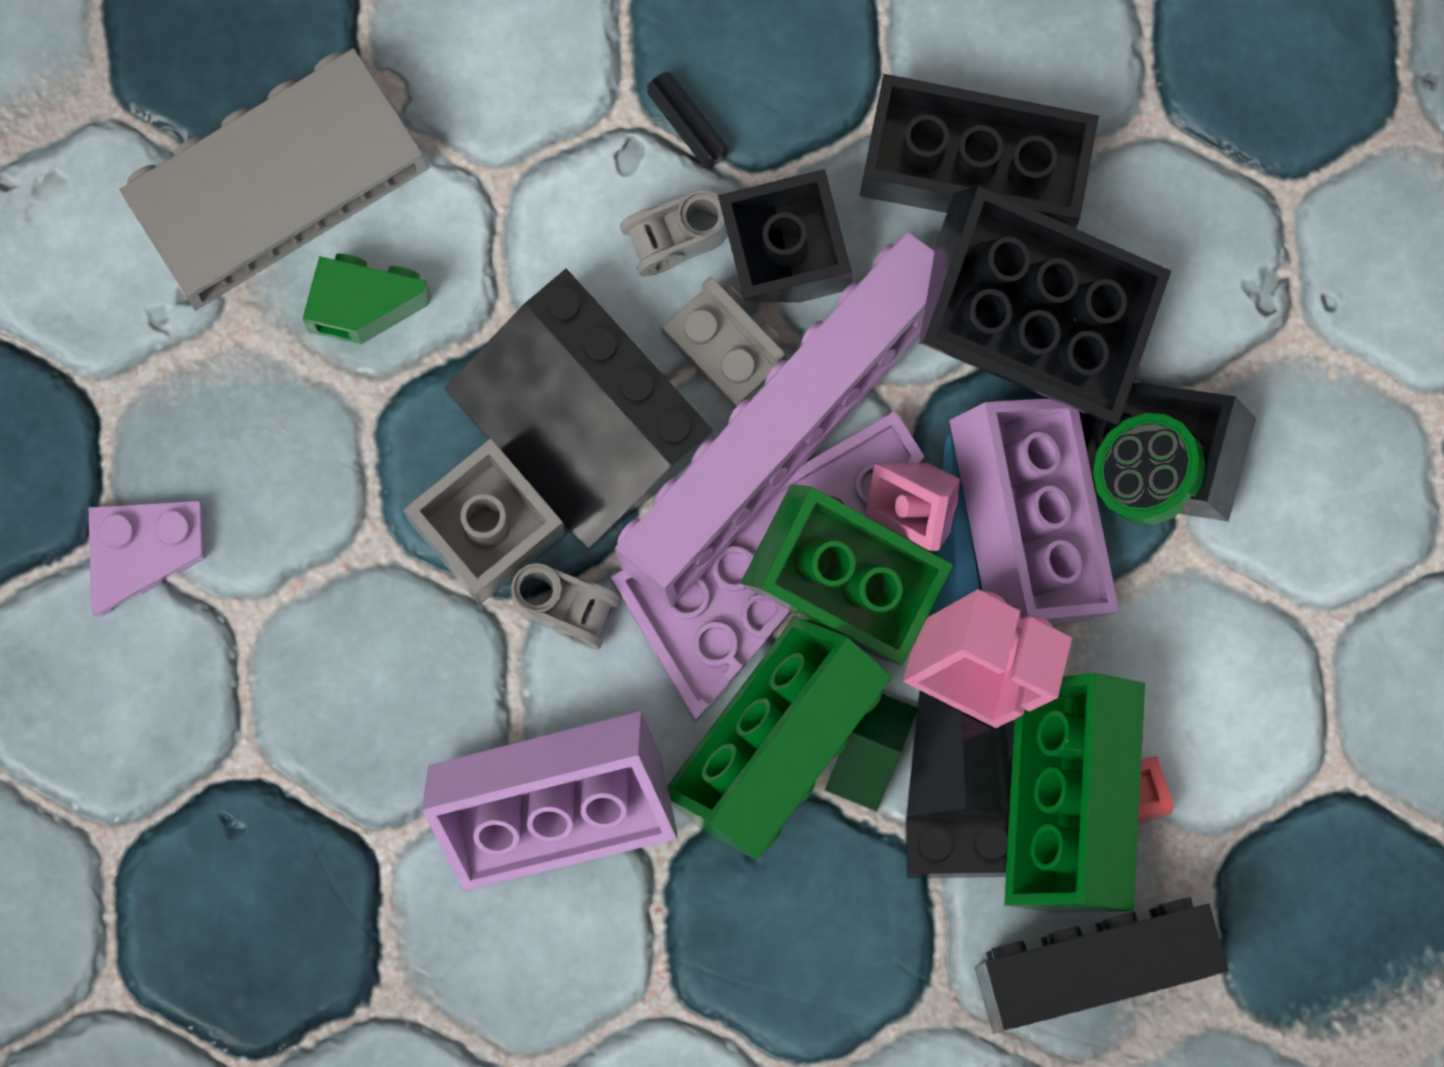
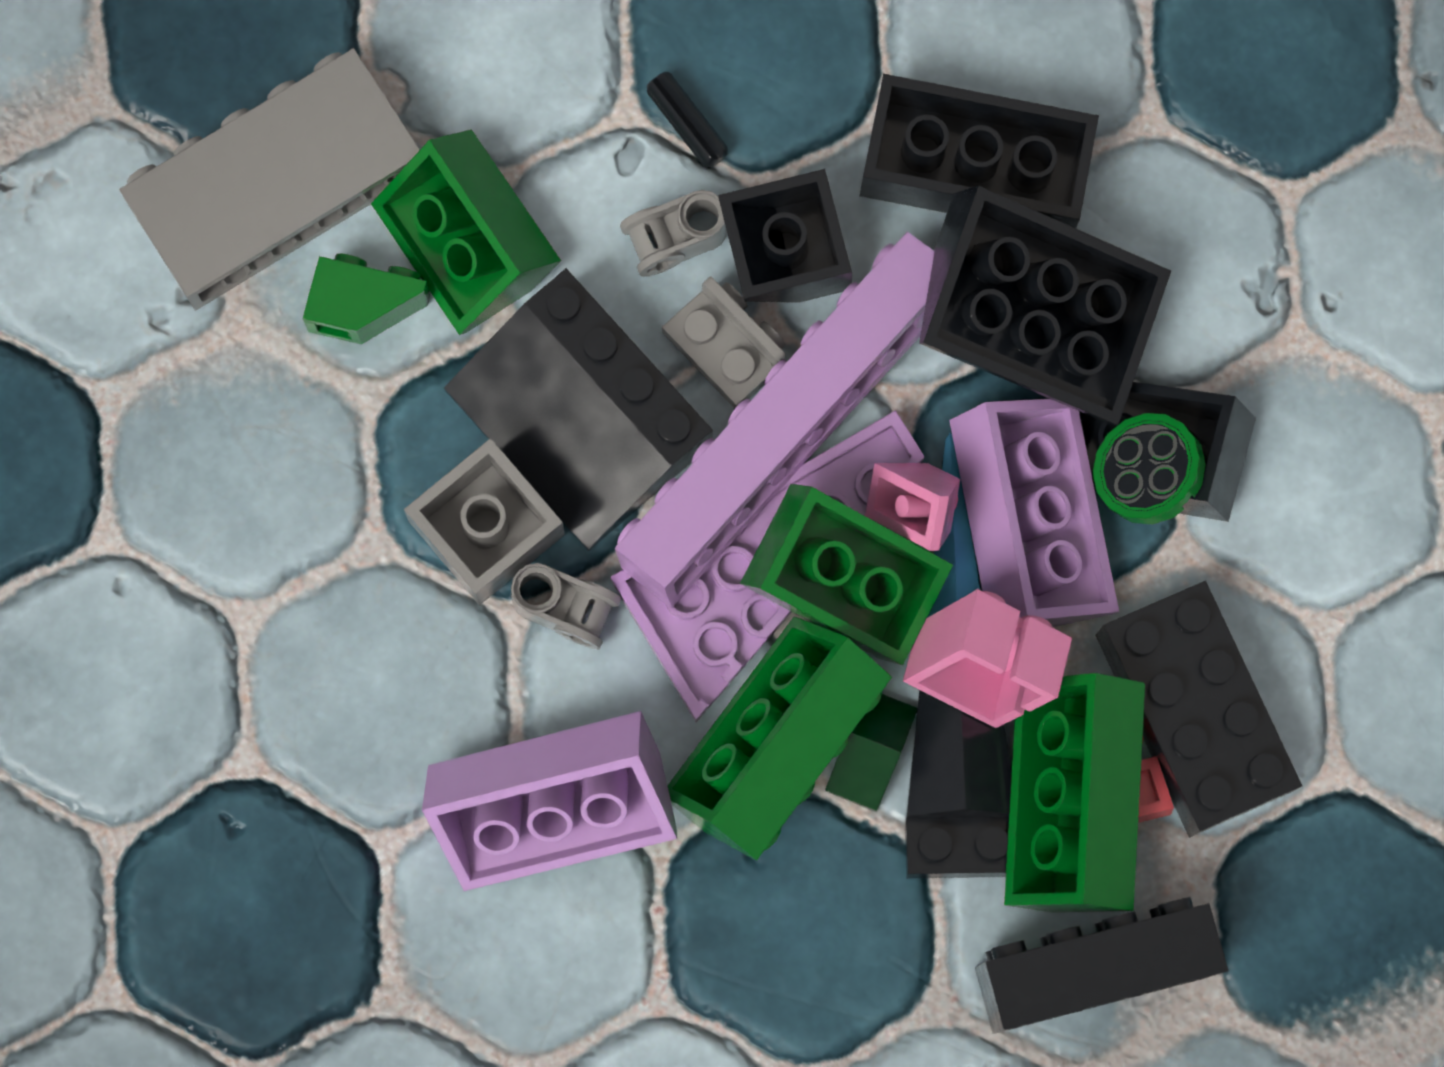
lavender wing [88,501,205,617] -> none
none -> green slope [371,129,561,335]
none -> black brick [1095,580,1302,838]

